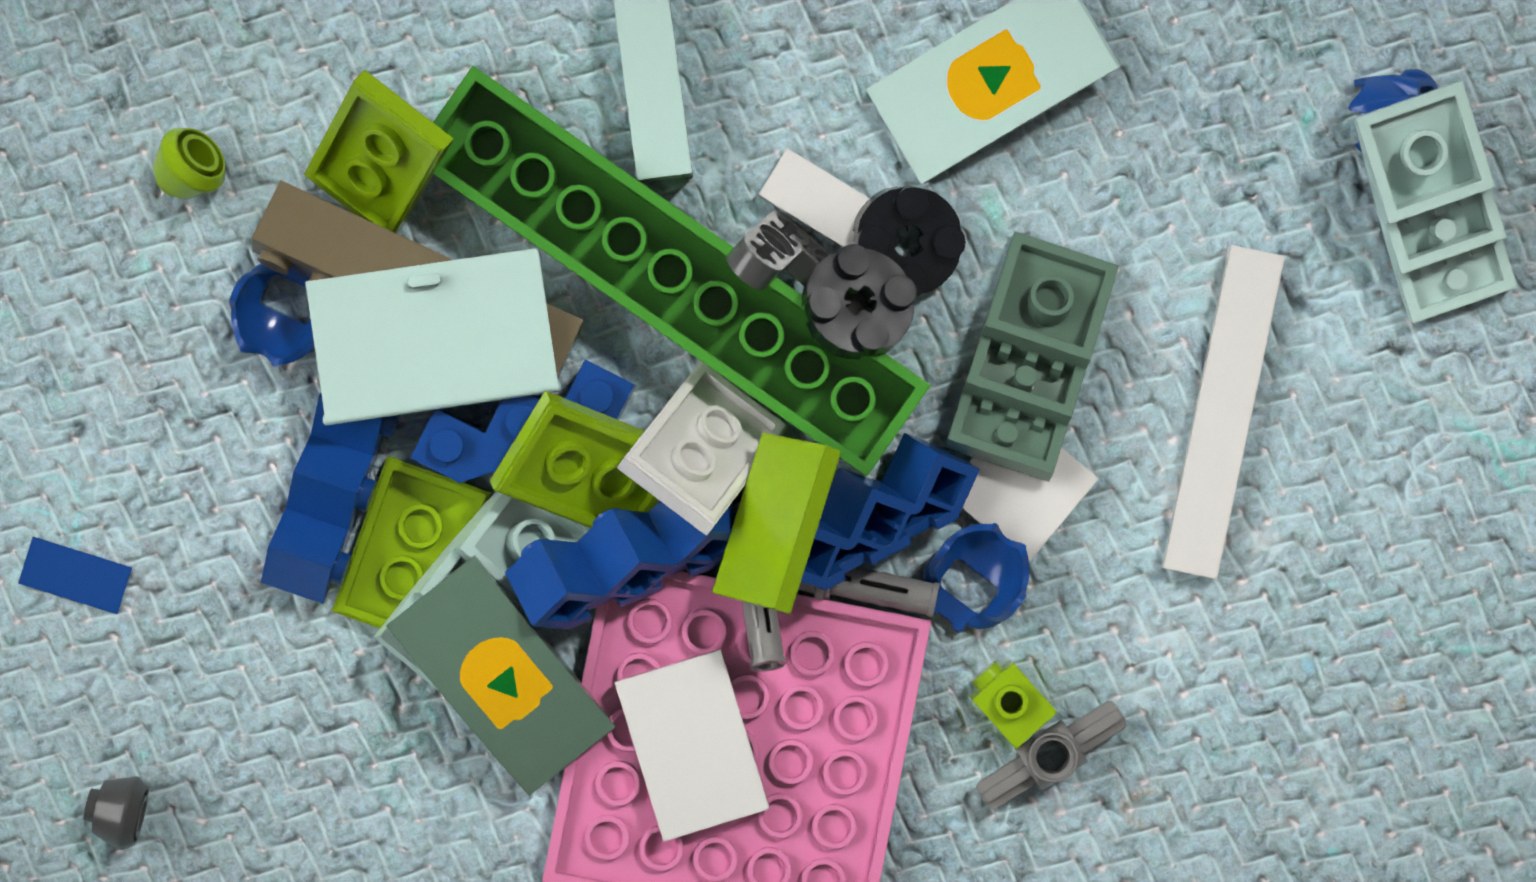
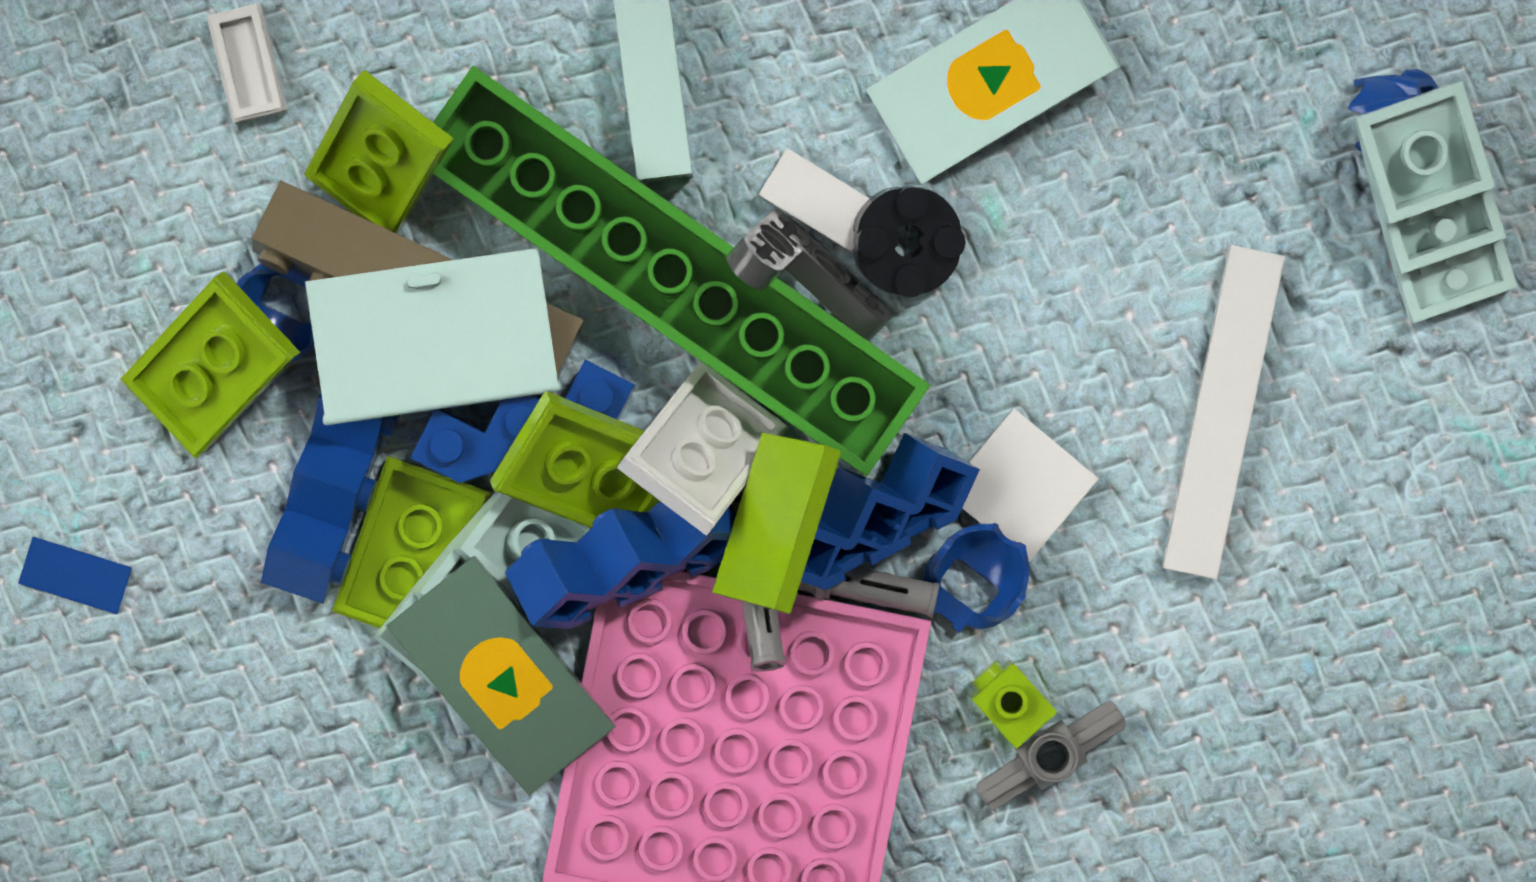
dark grey cone [83,776,149,851] -> none
lime cone [153,128,225,200] -> none
white tile [614,649,770,842] -> none
black plate [802,244,916,359] -> none
sand green slope [944,231,1119,482] -> none
none -> lime tile [120,271,300,459]
none -> white tile [207,3,288,124]

